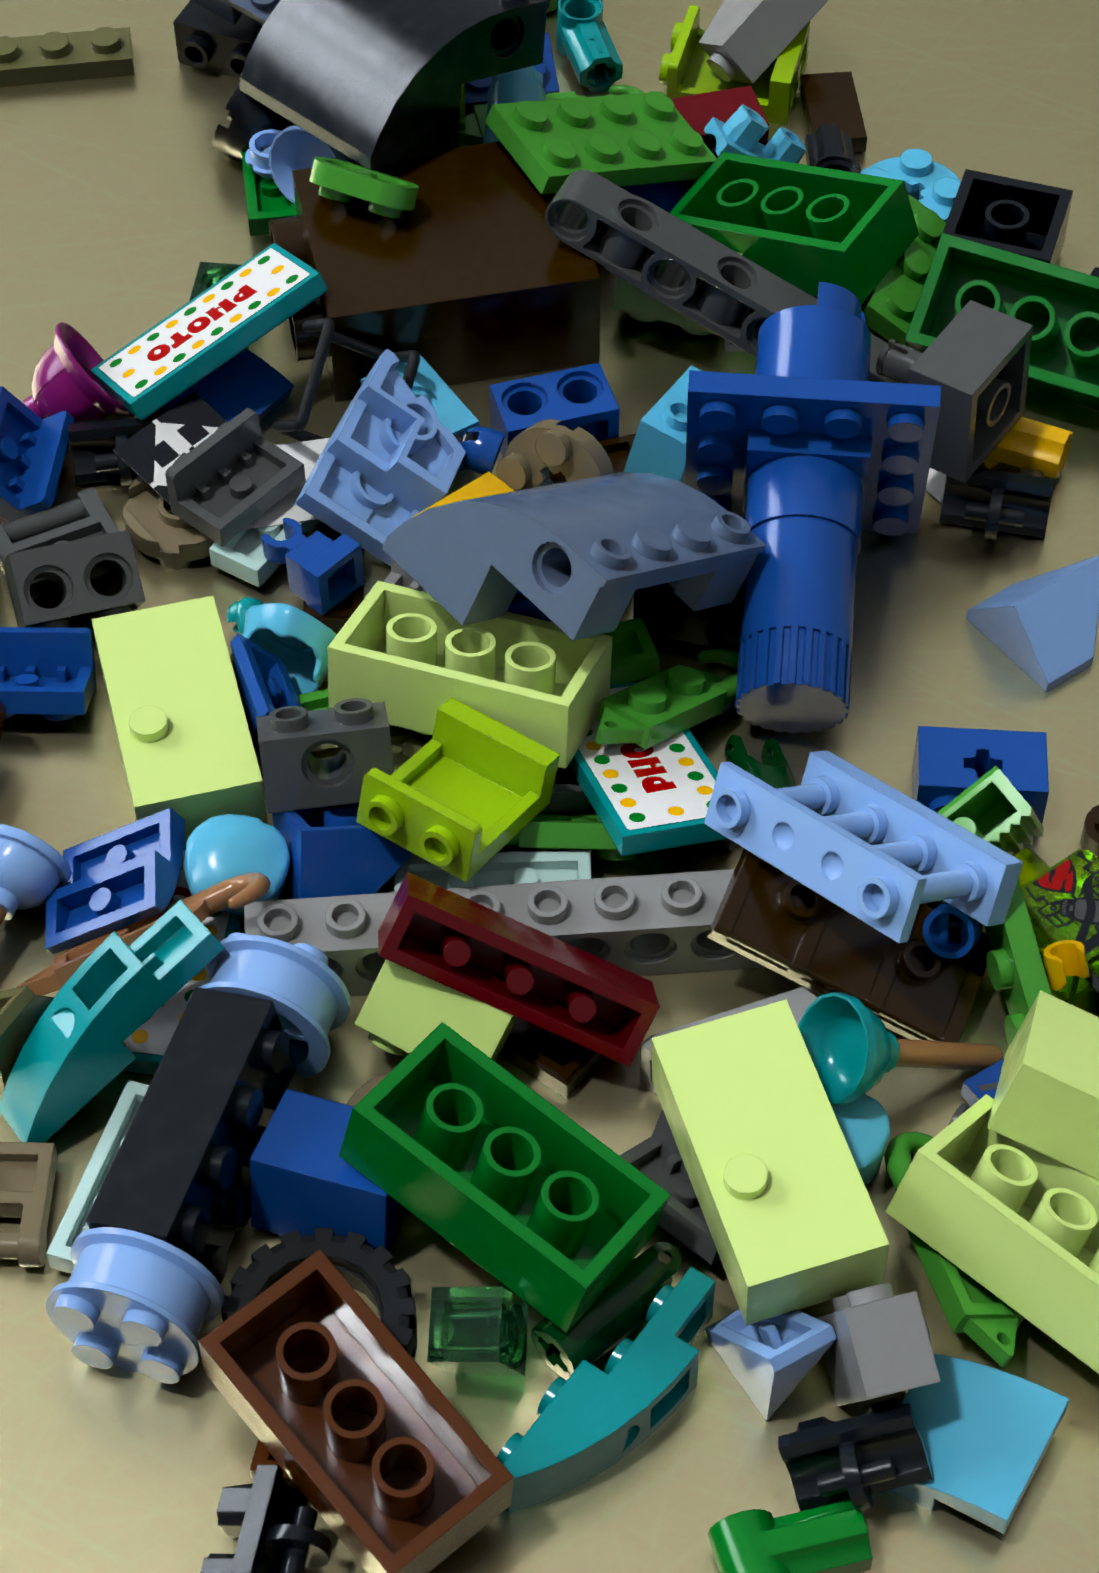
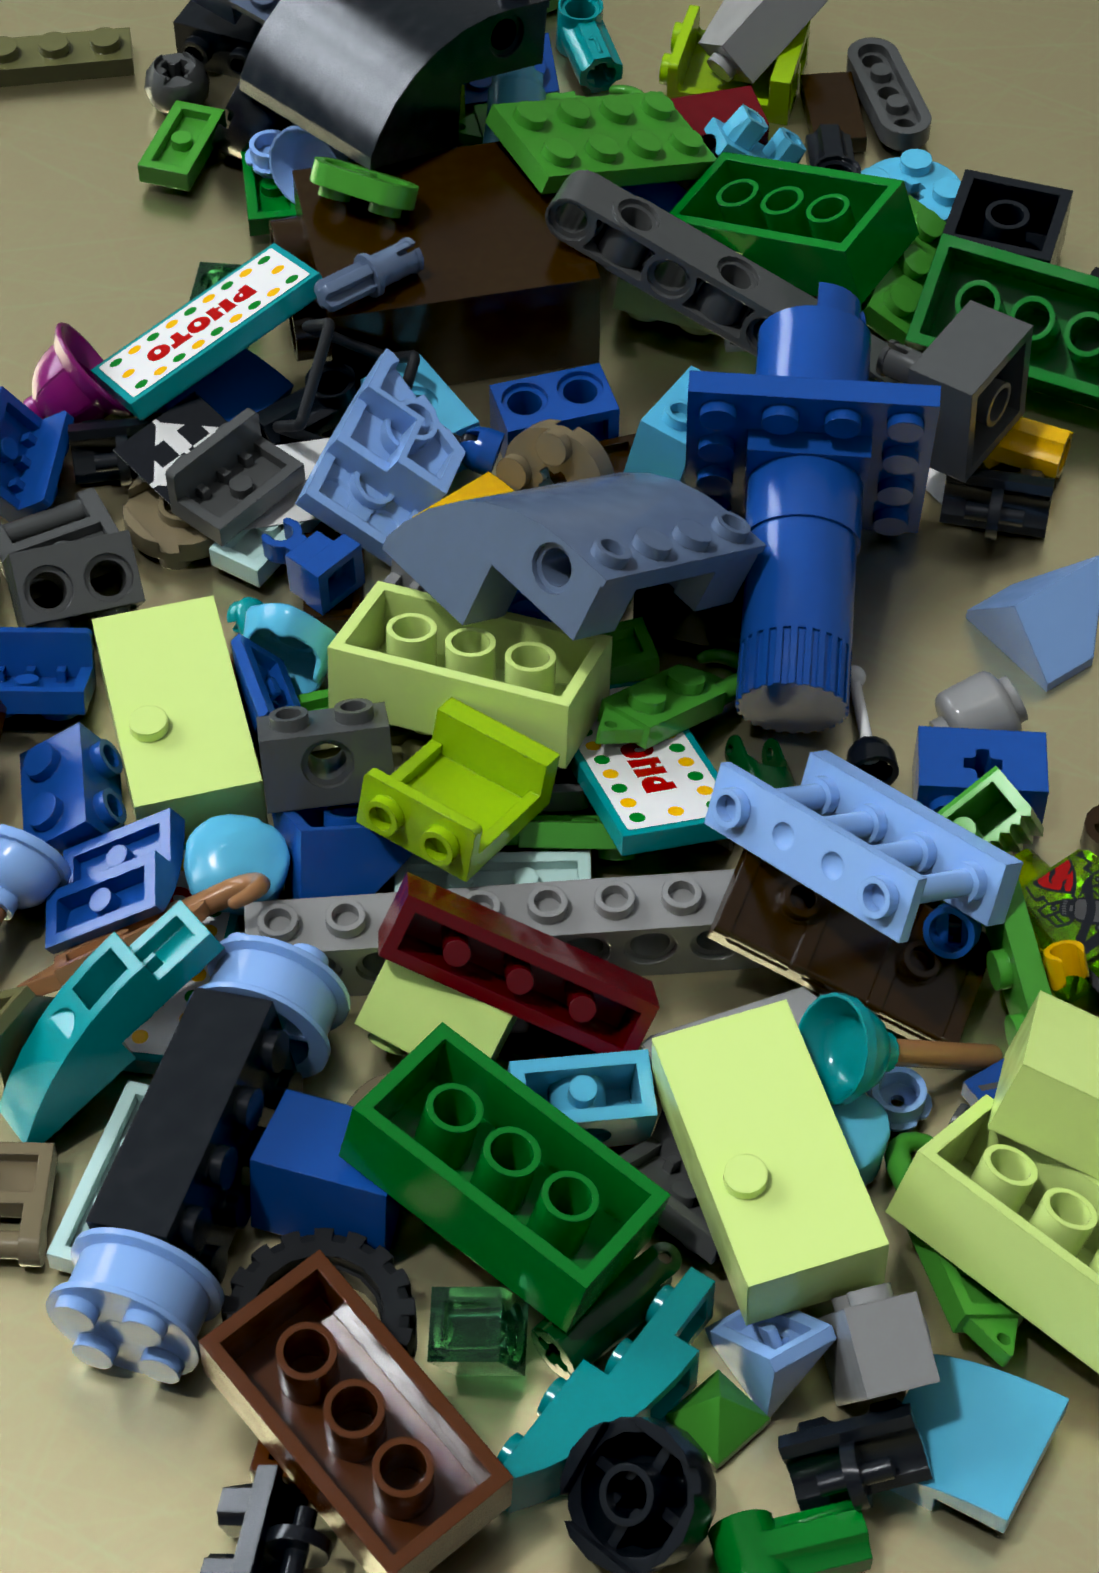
none -> blue bracket [20,722,127,854]
none -> bright green plate [137,100,227,191]
none -> dark grey piece [144,52,210,116]
none -> black piece [256,360,358,445]
none -> sand blue axle [314,237,424,312]
none -> medium azure brick [507,1049,658,1147]
none -> black cylinder [560,1417,716,1573]
none -> bright green slope [665,1369,771,1470]
none -> dark grey plate [846,37,932,152]
none -> black hinge [846,665,899,786]
none -> light blue plate [866,1067,932,1132]
none -> light grey head [929,671,1028,731]

